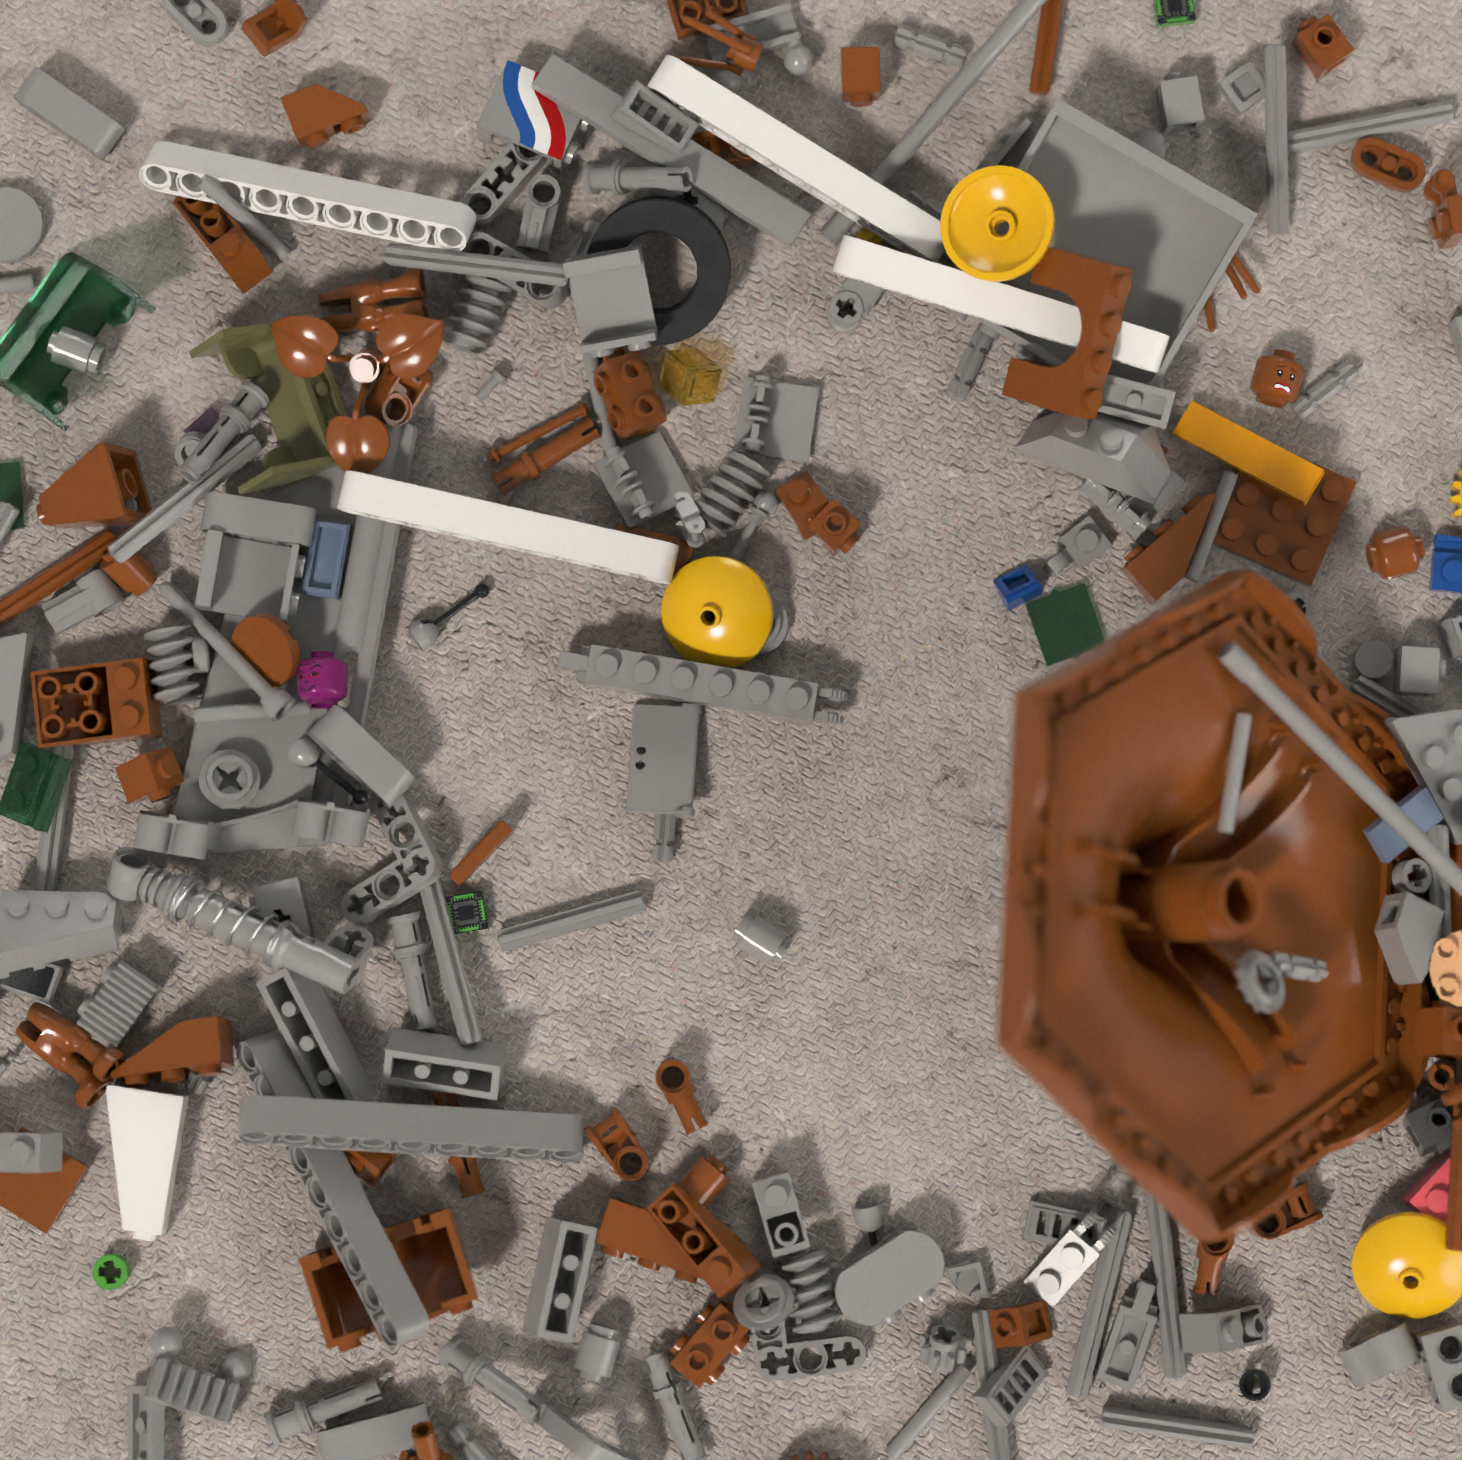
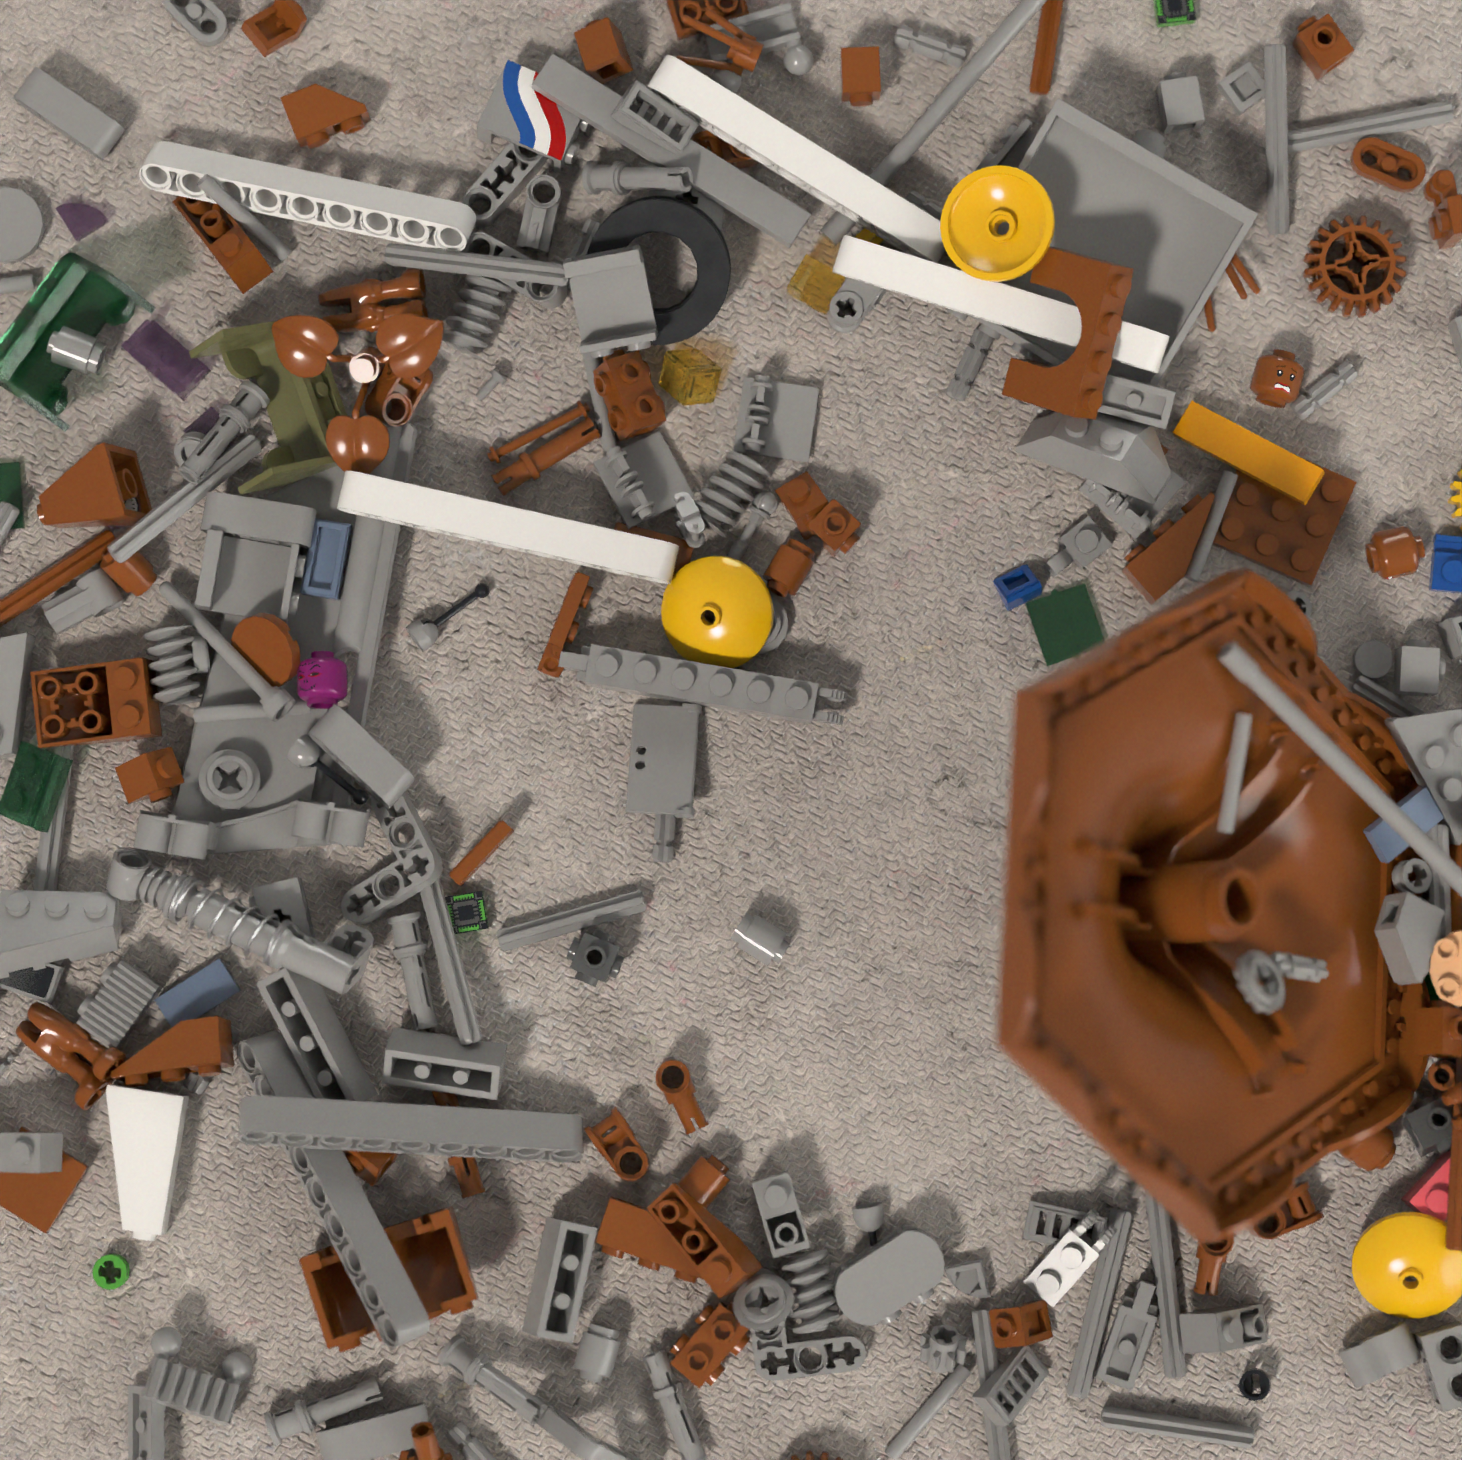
none -> clear purple tile [55,203,109,242]
none -> clear purple hinge [121,319,211,402]
none -> sand blue tile [154,958,241,1028]
none -> dark orange hinge [537,572,594,678]
none -> dark grey brick [566,928,625,987]
none -> dark orange brick [574,17,633,84]
none -> dark orange brick [763,538,815,598]
none -> clear yellow panel [787,254,846,315]
none -> dark orange gear [1303,215,1406,318]
none -> dark orange head [1338,1126,1396,1171]

